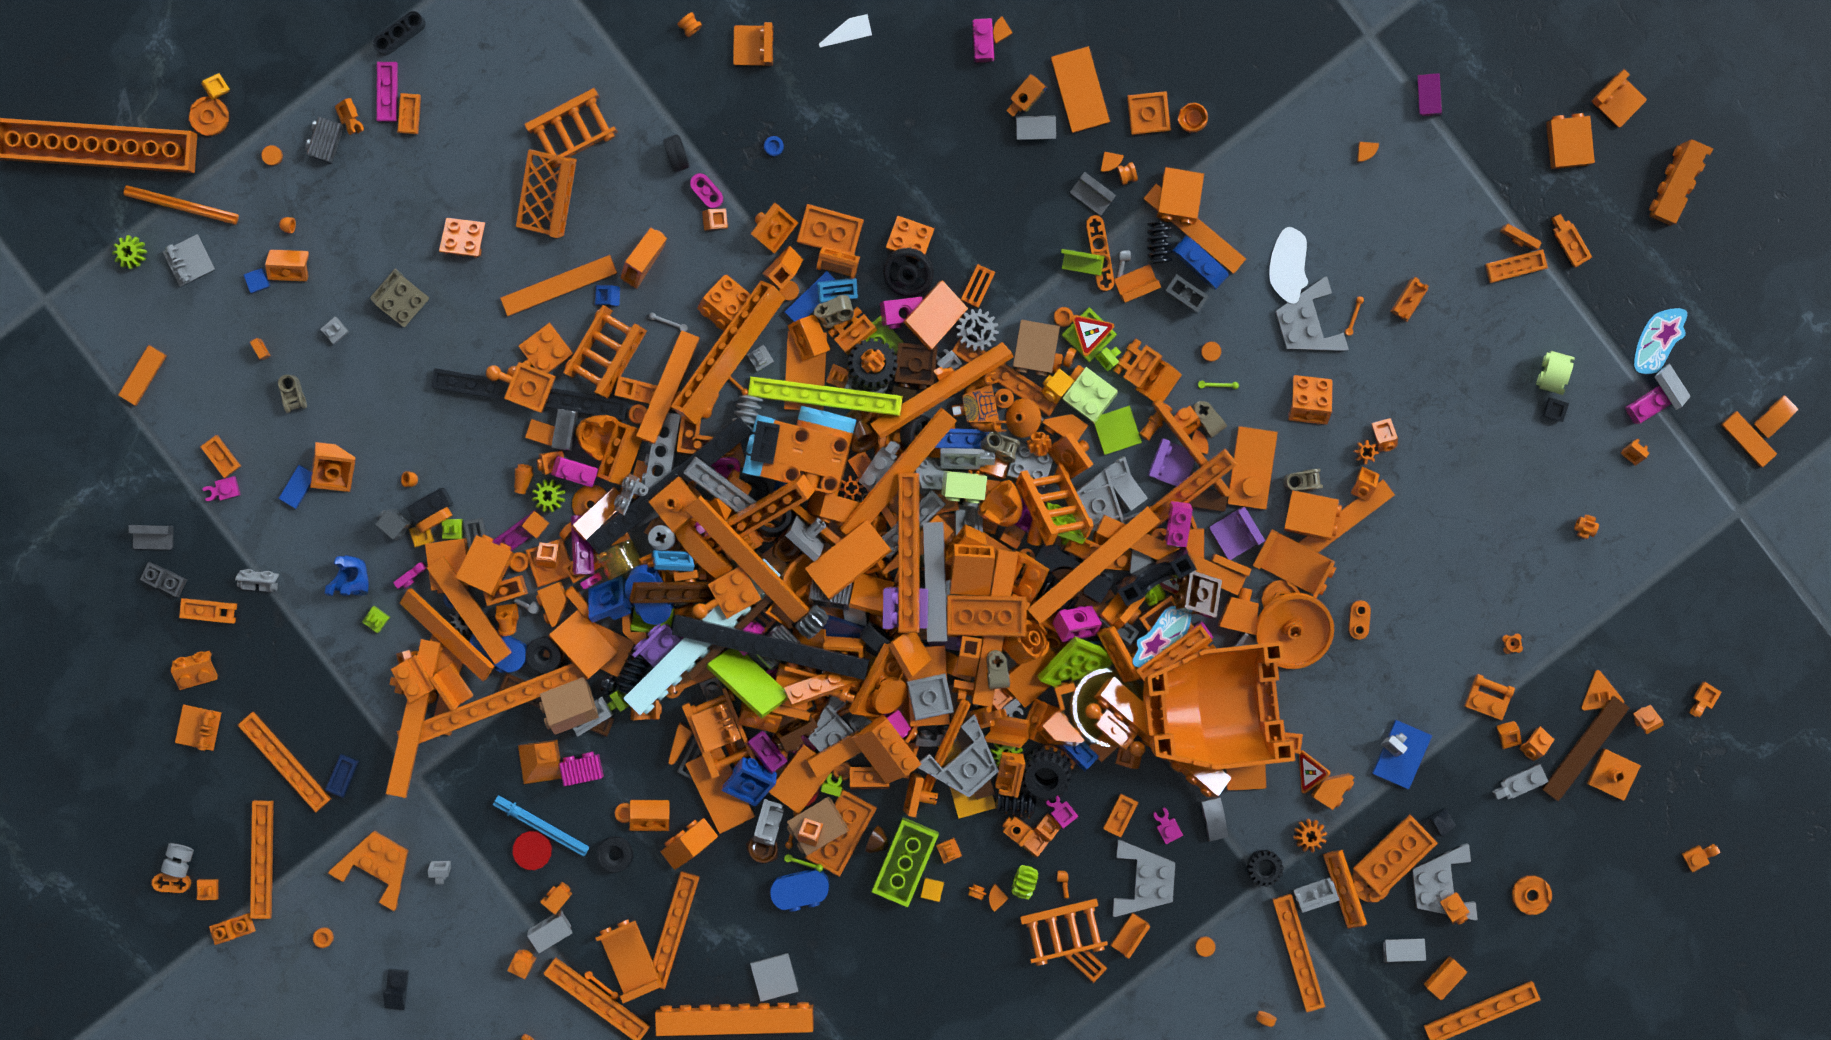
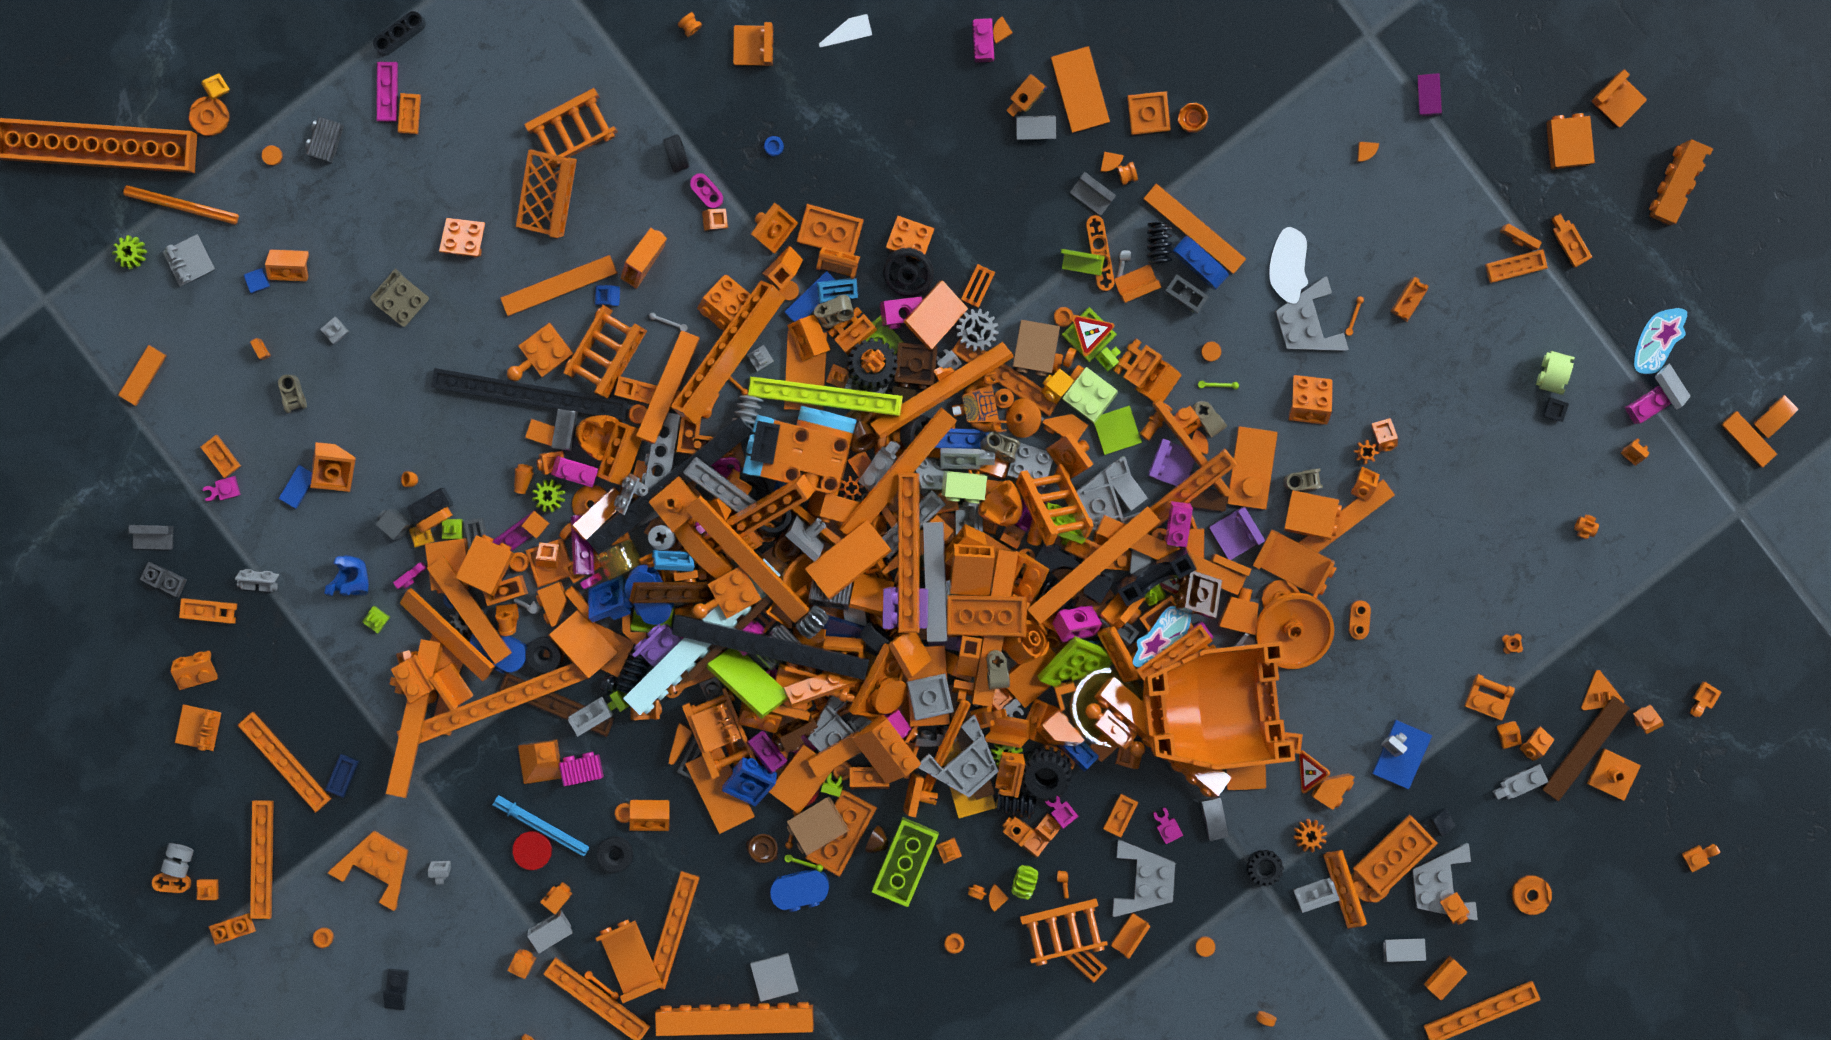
orange hinge [279,217,296,233] -> none
orange plate [335,98,364,135] -> none
orange plate [486,362,556,413] -> none
medium nougat brick [539,677,599,735] -> none
orange brick [660,818,718,870] -> none
light grey hinge [753,799,784,847] -> none
orange slope [798,818,823,847] -> none
light orange tile [921,878,944,902] -> none
orange gear [1027,432,1052,456] -> none
orange panel [1157,167,1204,225] -> none
orange plate [1272,893,1325,1012] -> none
none -> orange tile [945,933,964,954]

